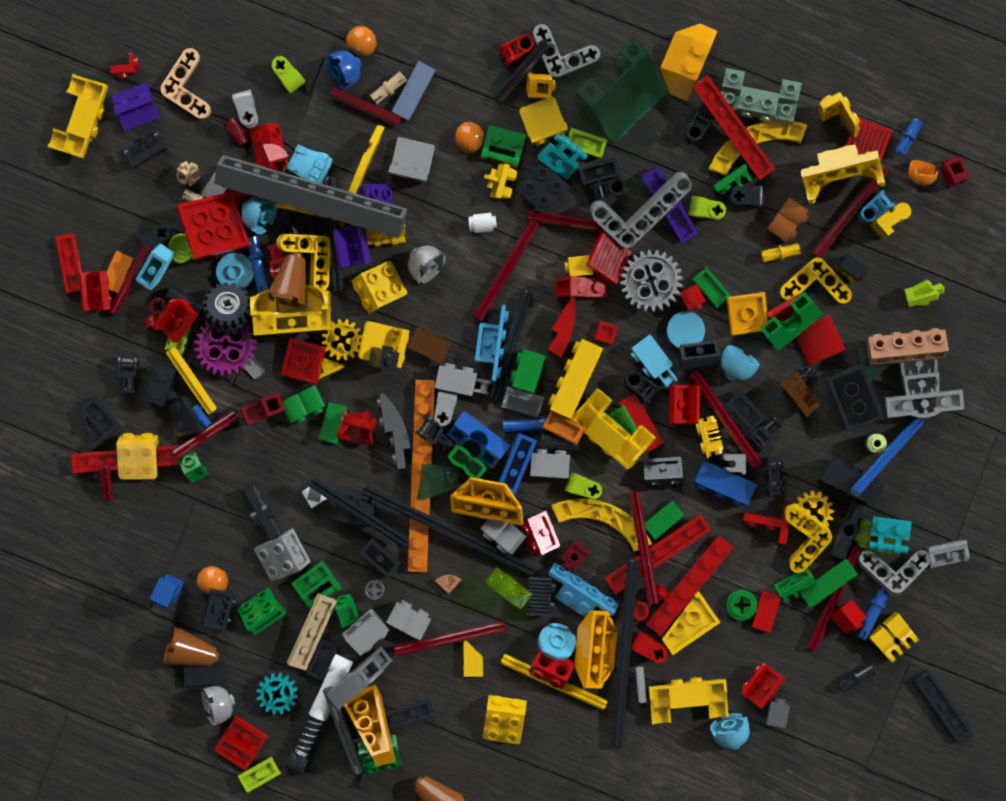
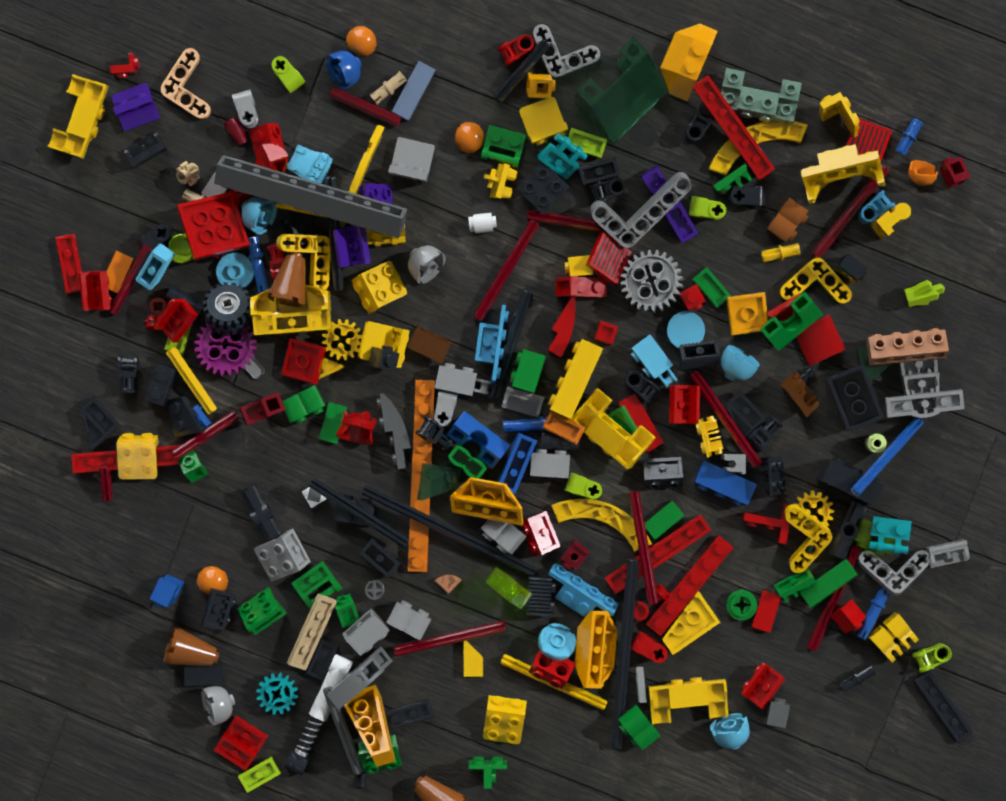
none -> green bracket [468,756,507,789]
none -> green brick [618,705,661,750]
none -> lime piece [912,643,952,673]

